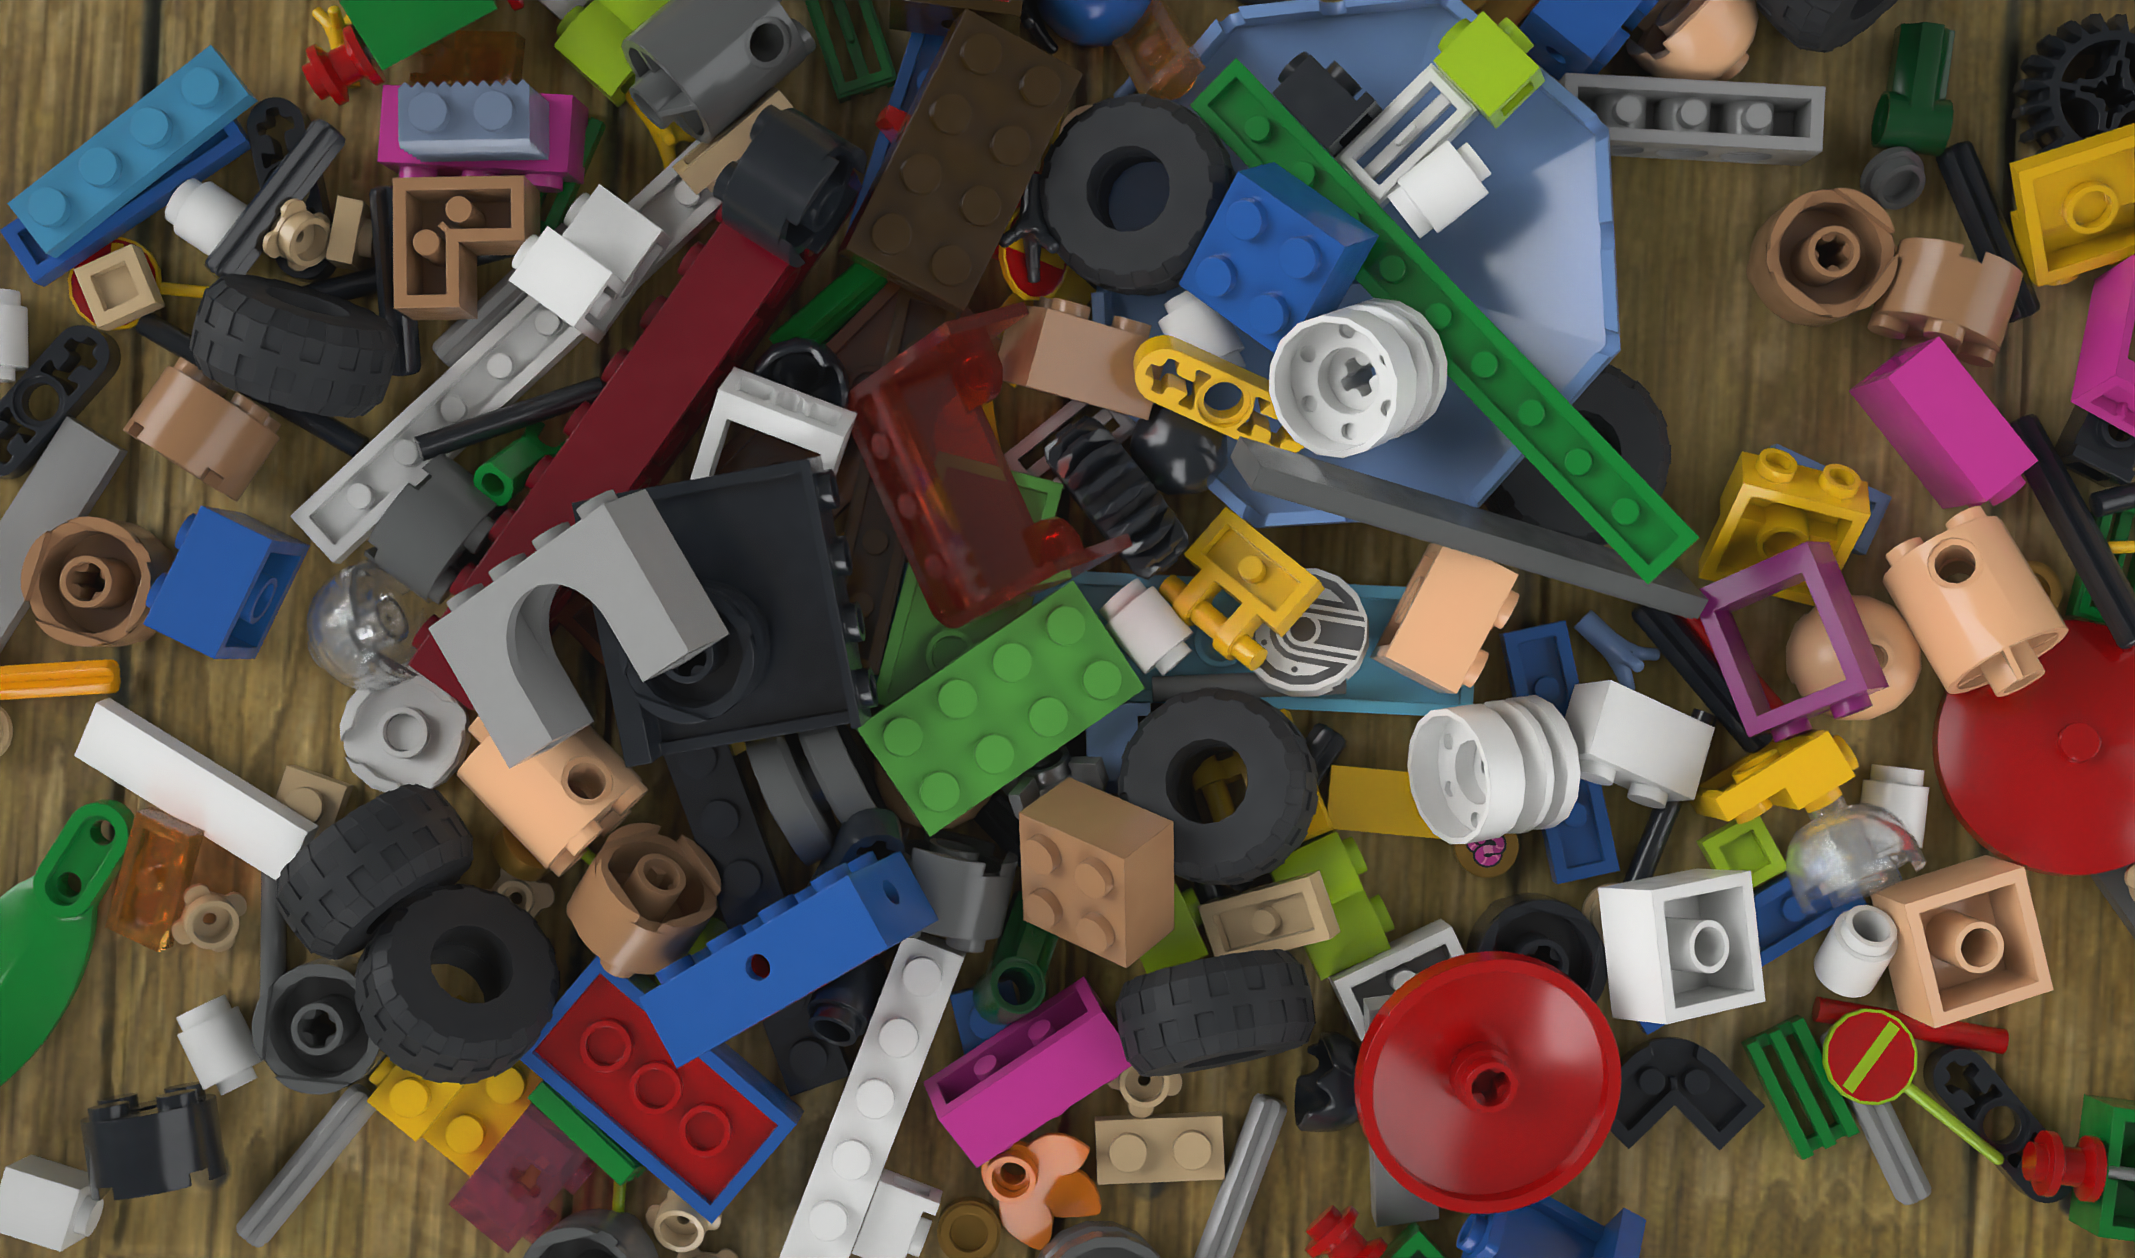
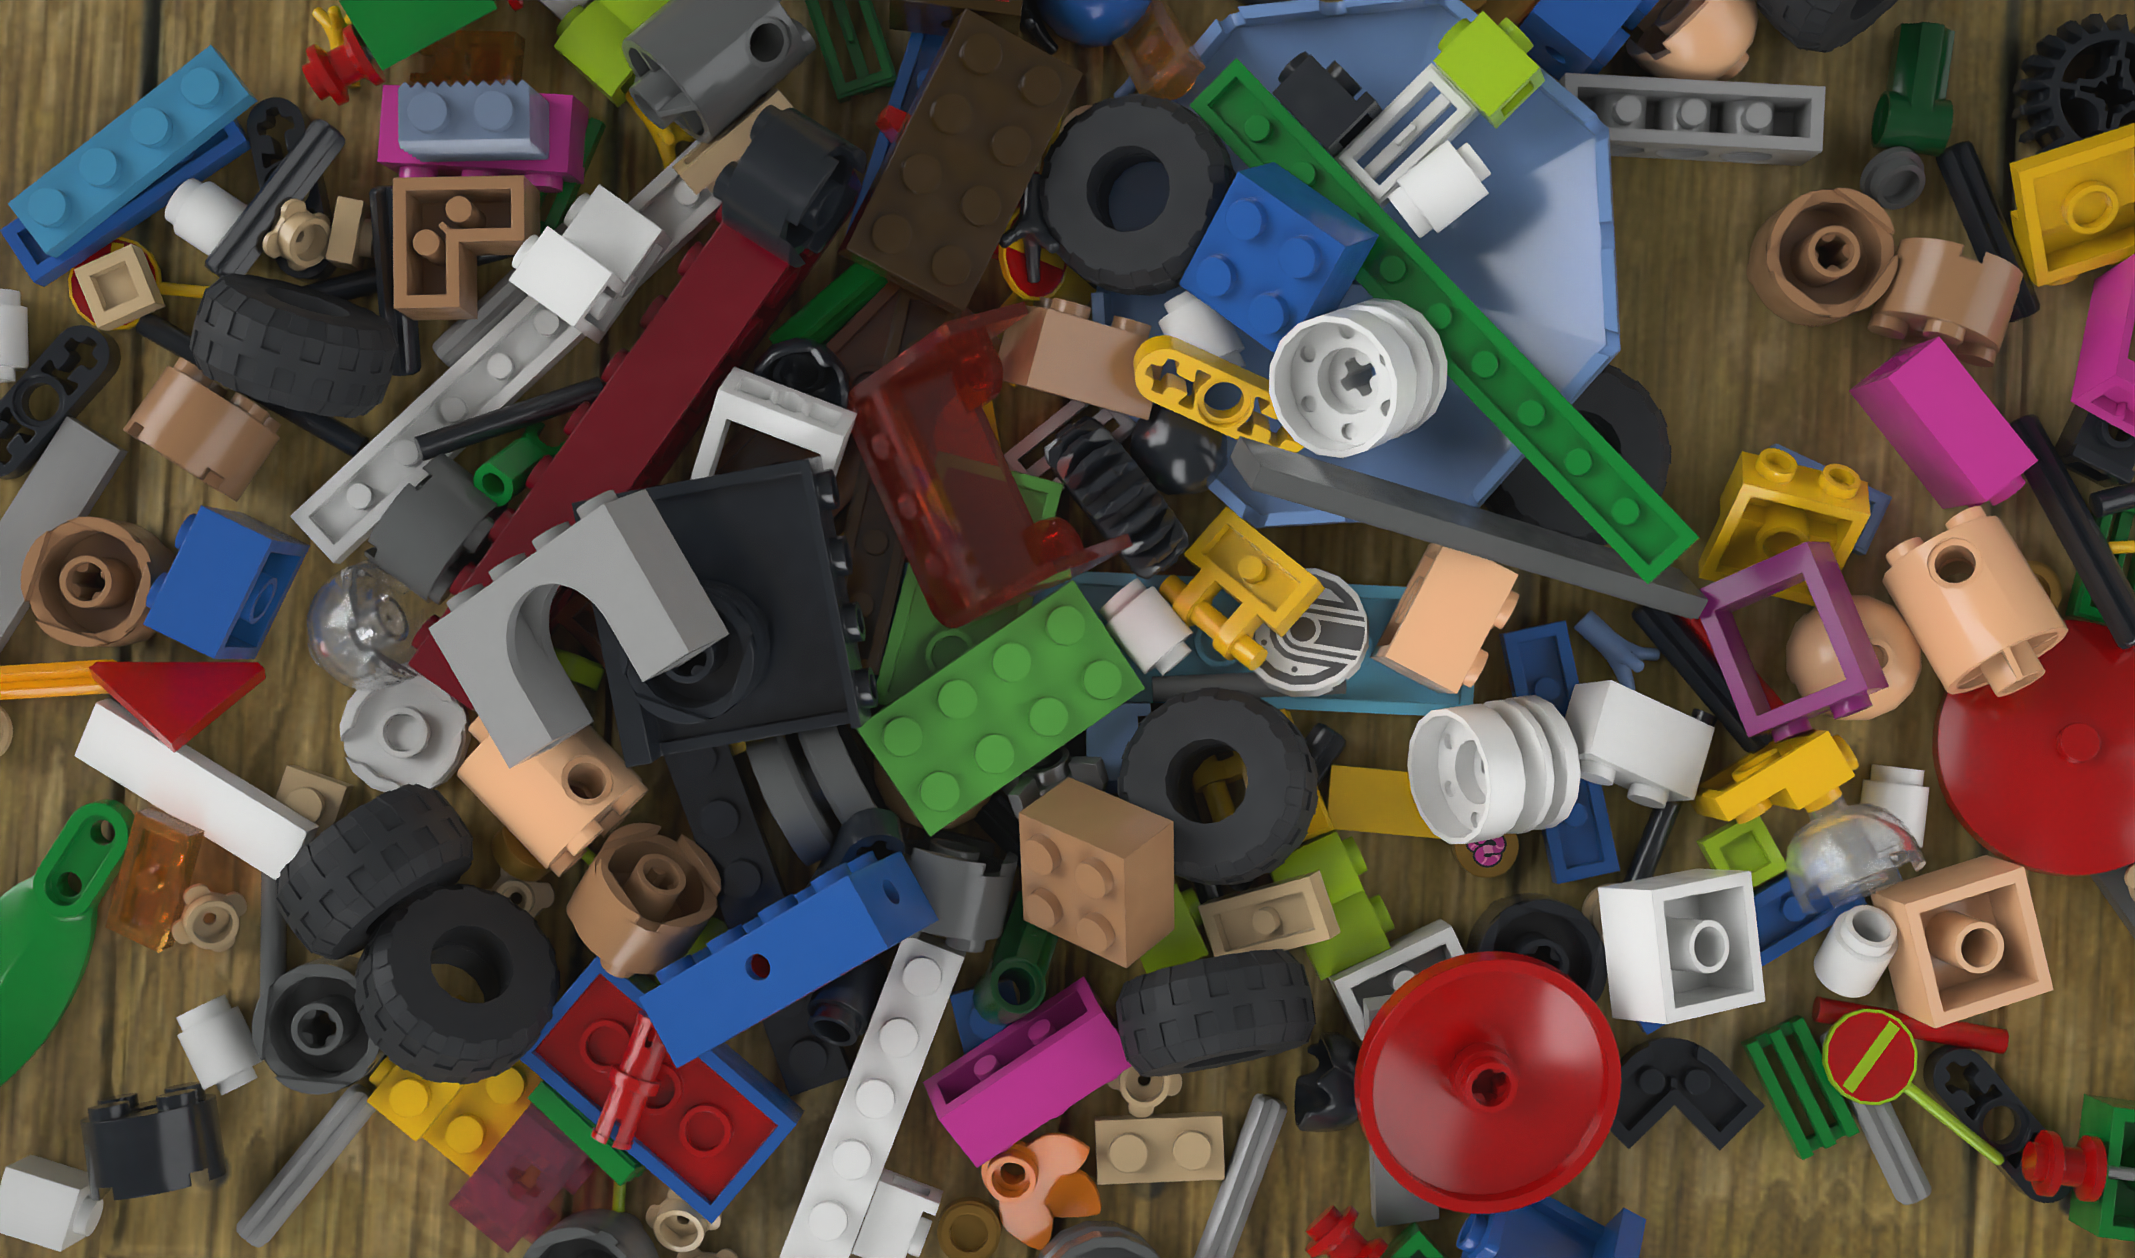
none -> red tile [89,662,266,753]
none -> lime tile [553,647,605,691]
none -> red pin [591,1010,667,1150]

